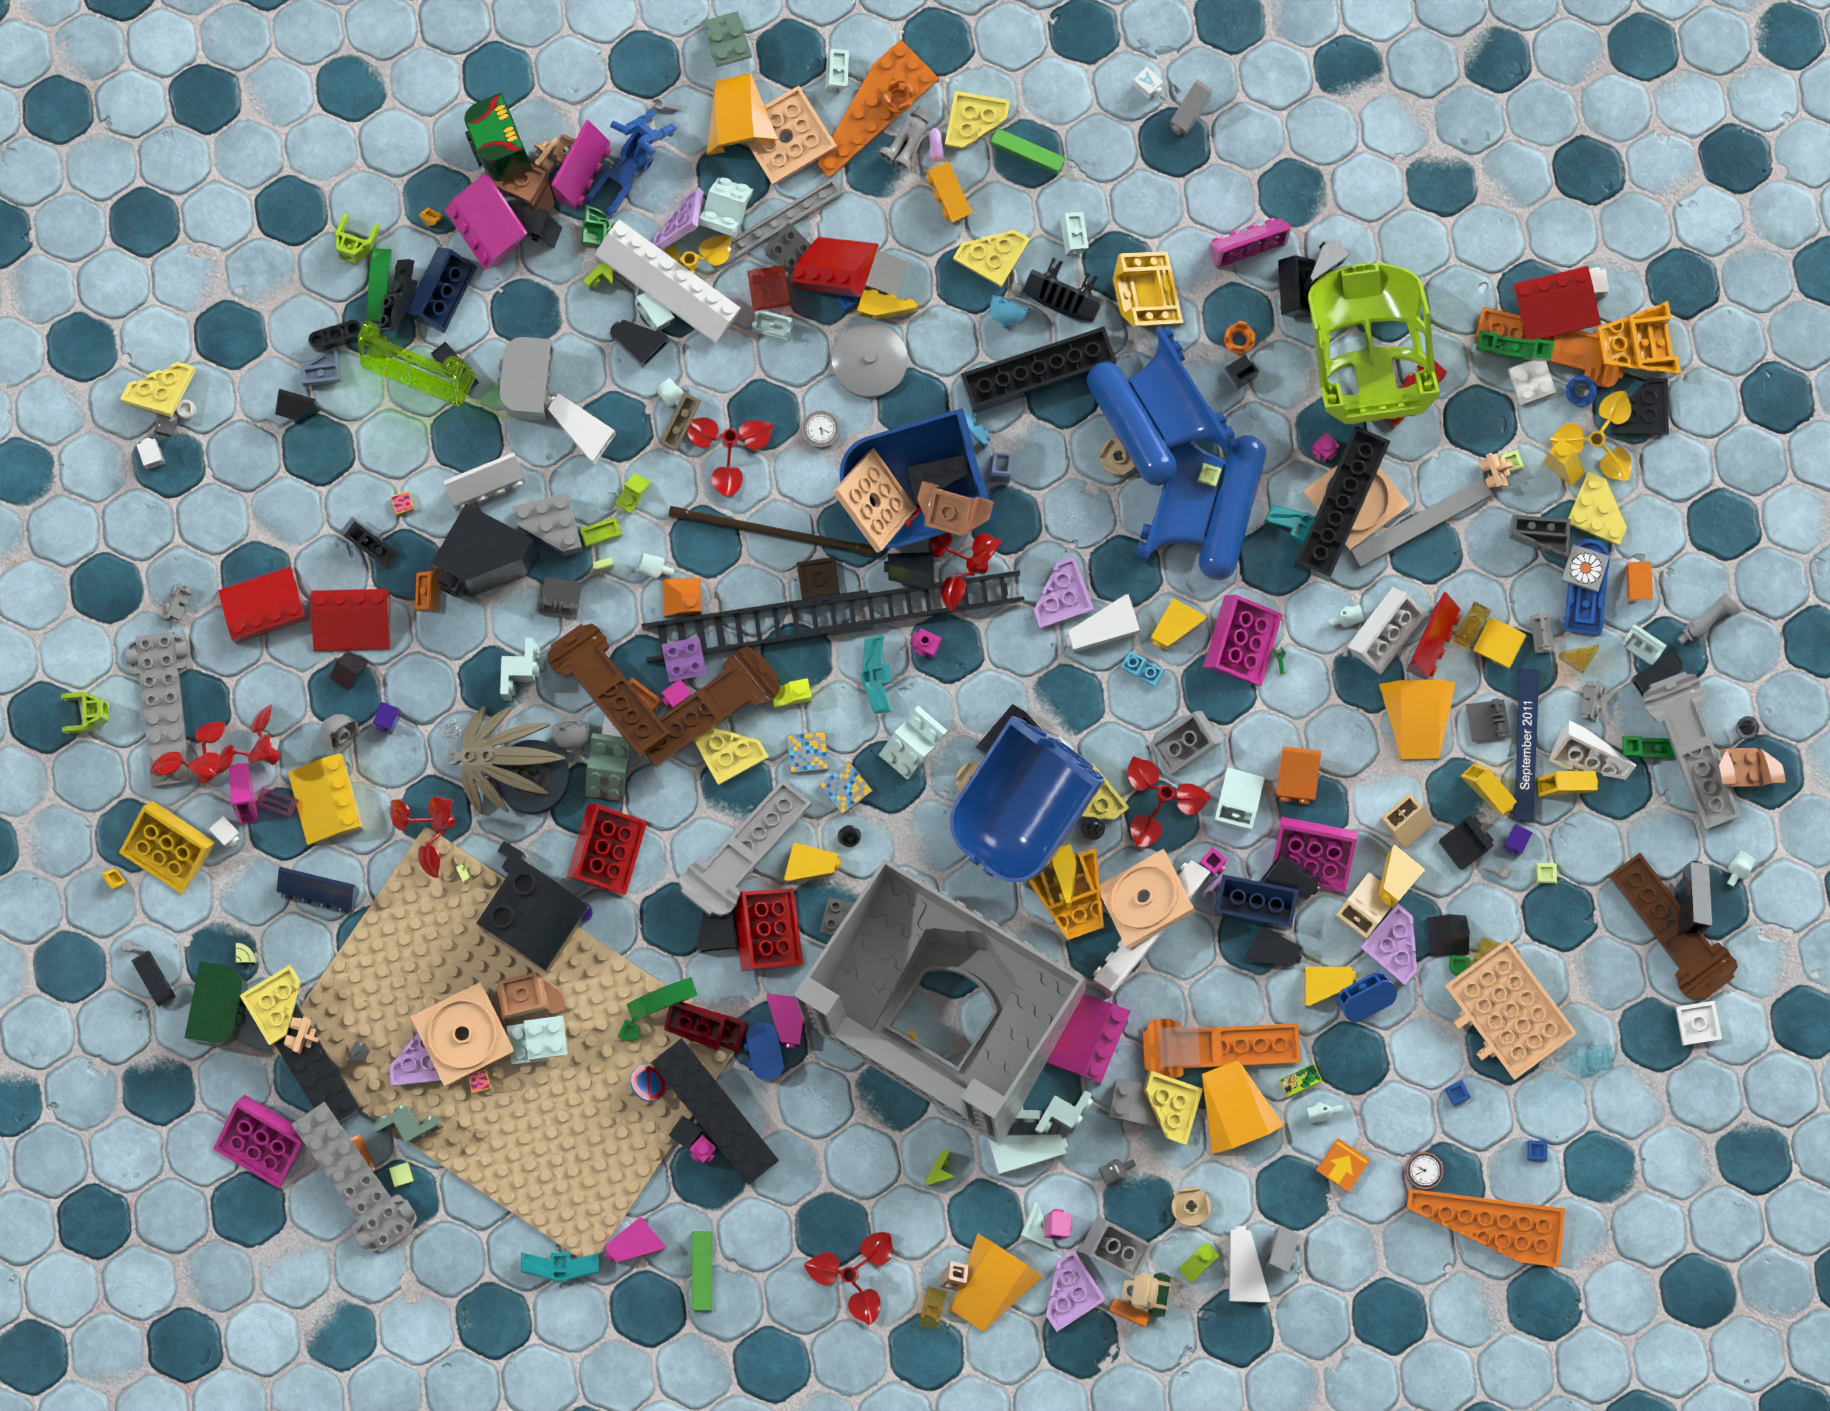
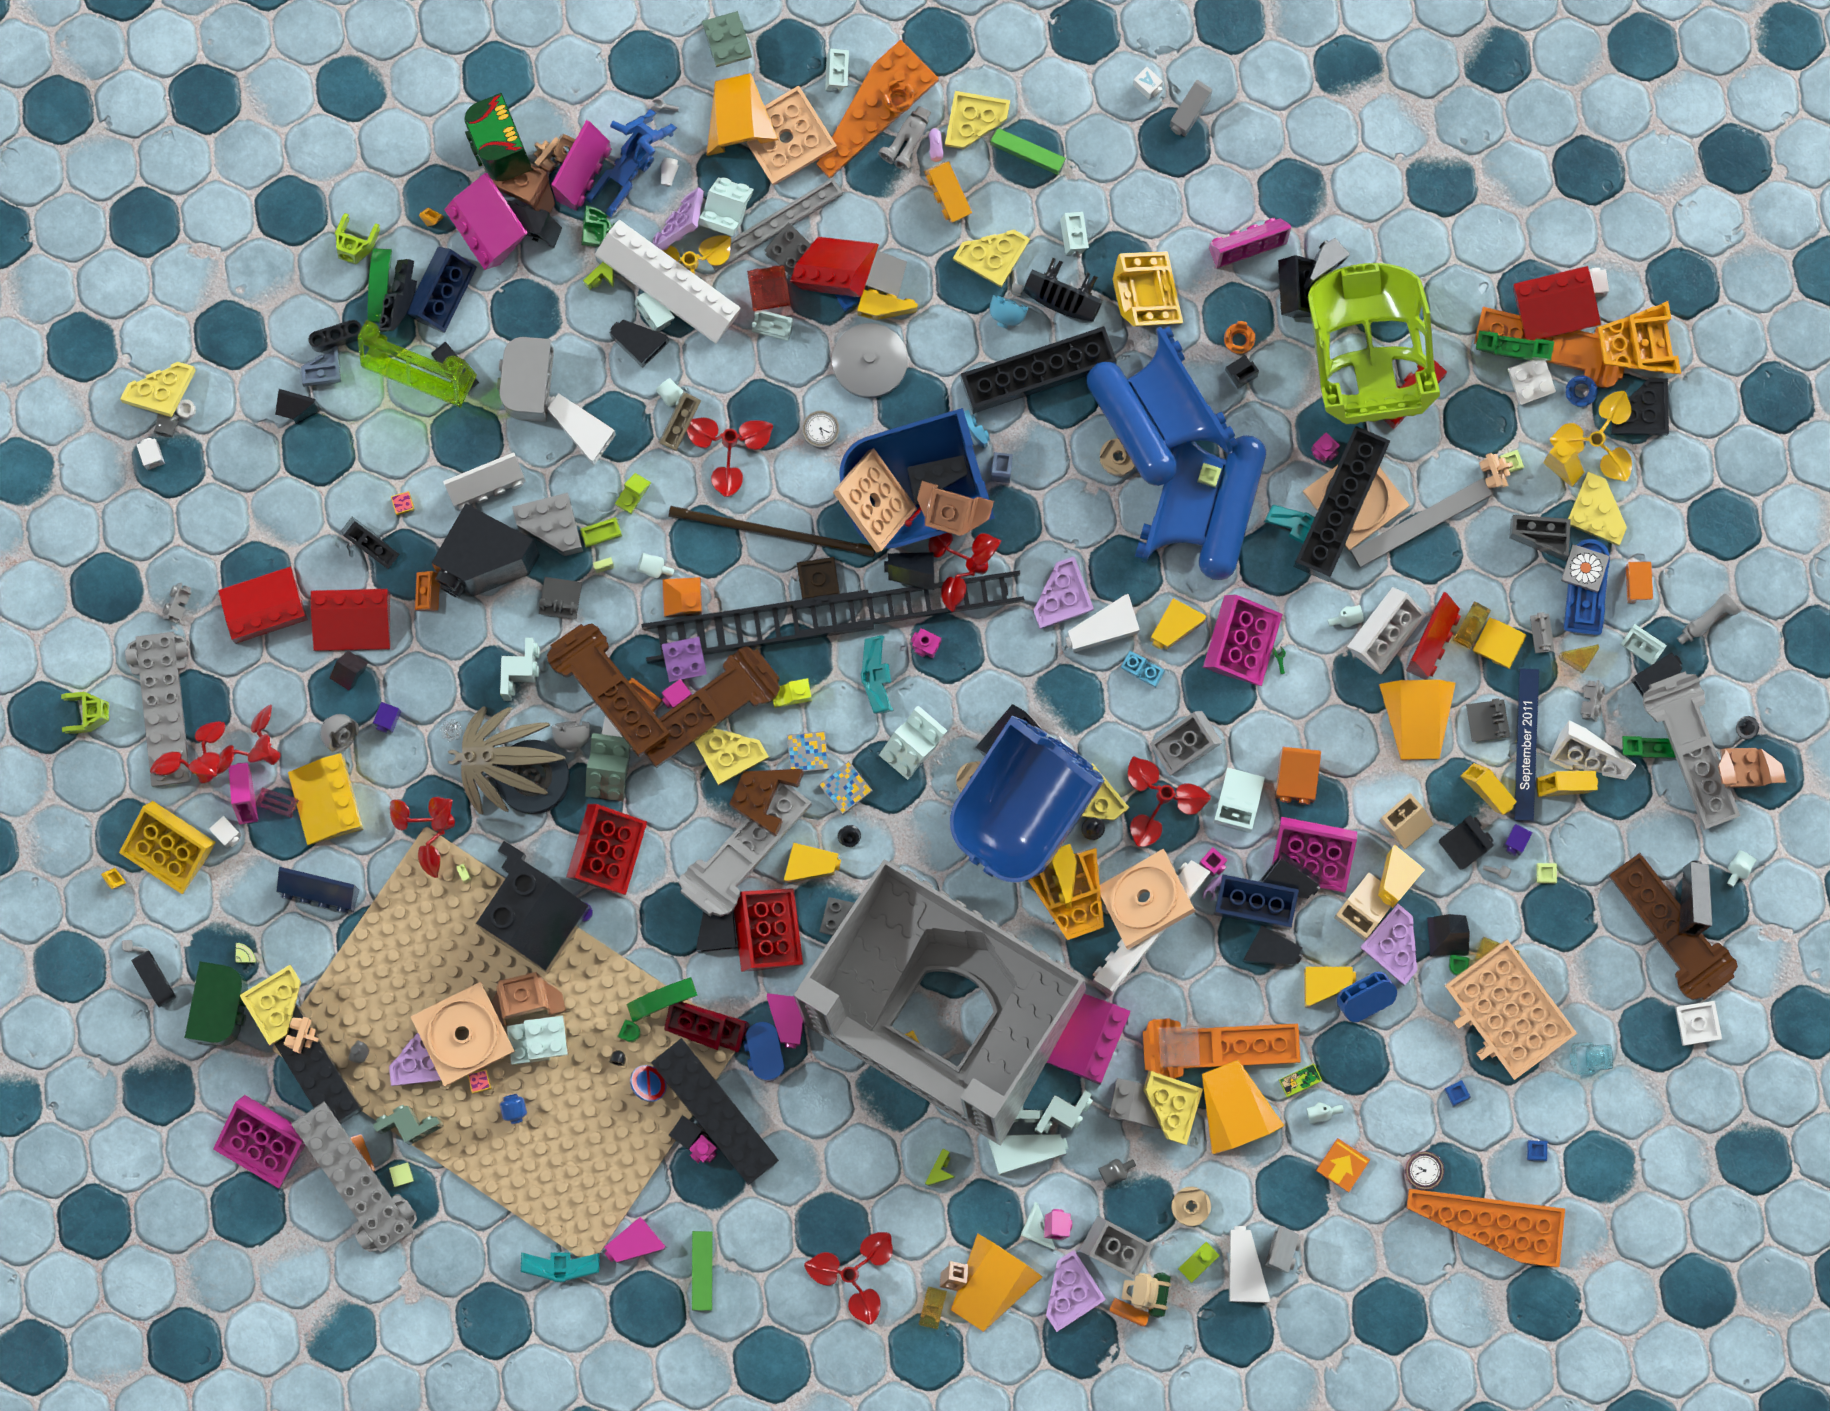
none -> blue head [499,1094,527,1124]
none -> black hinge [609,1050,626,1066]
none -> white cone [661,158,679,186]
none -> reddish brown wing [729,769,804,836]

